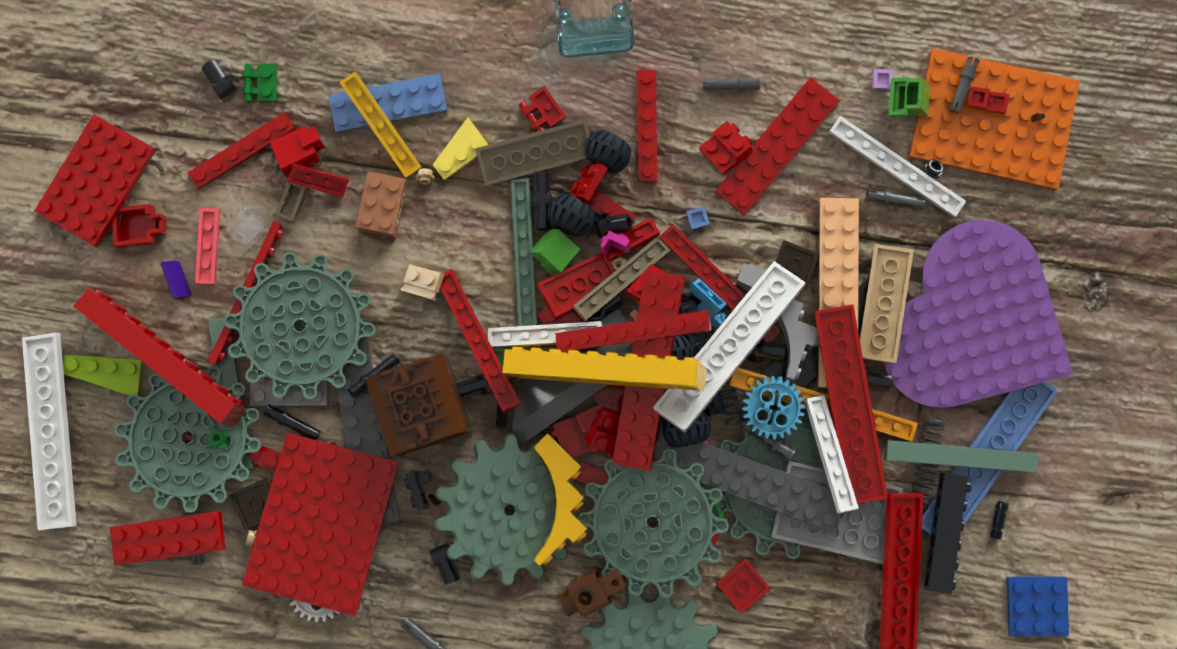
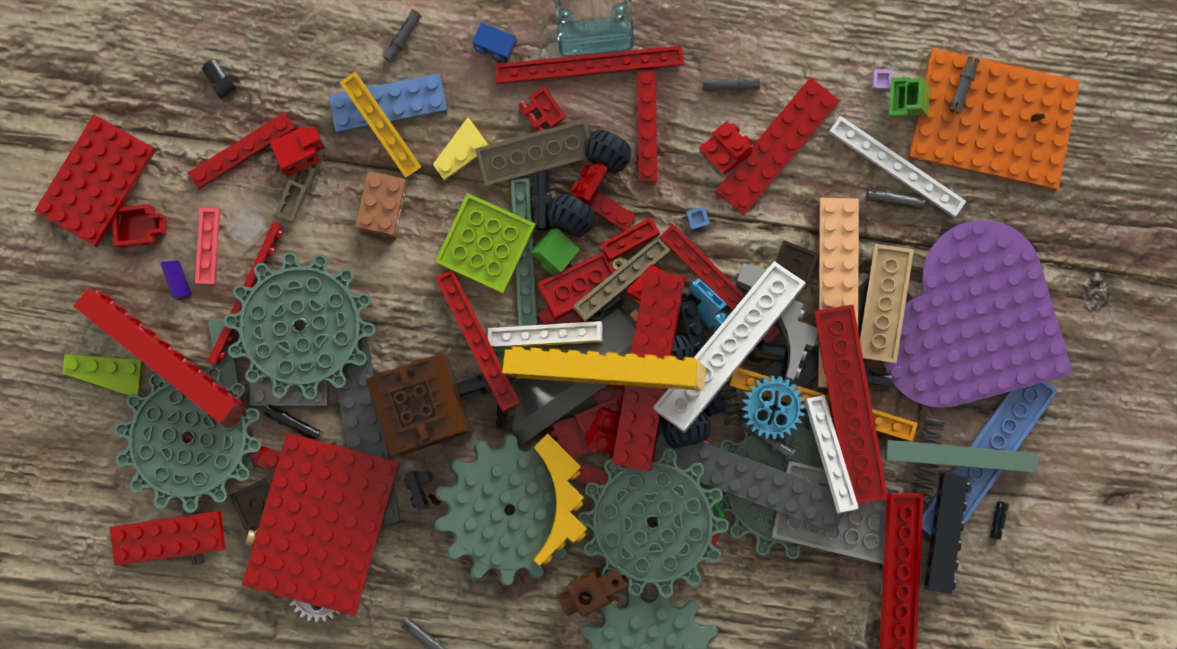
white plate [22,333,77,530] -> none
green plate [207,428,229,449] -> none
green plate [242,64,278,103] -> none
red plate [287,163,349,197] -> none
black pin [347,354,400,398] -> none
tan plate [400,264,444,301] -> none
tan plate [416,169,435,185] -> none
black piece [429,543,461,585] -> none
red plate [555,310,711,352] -> none
black piece [594,214,633,238] -> none
dark pink bracket [600,231,631,255] -> none
red plate [715,558,771,613] -> none
black plate [924,160,943,178] -> none
red slope [967,87,1009,115] -> none
blue plate [1007,576,1069,636] -> none
none -> dark grey pin [382,9,422,63]
none -> lime plate [435,193,536,294]
none -> blue piece [472,22,517,62]
none -> red plate [495,45,684,84]

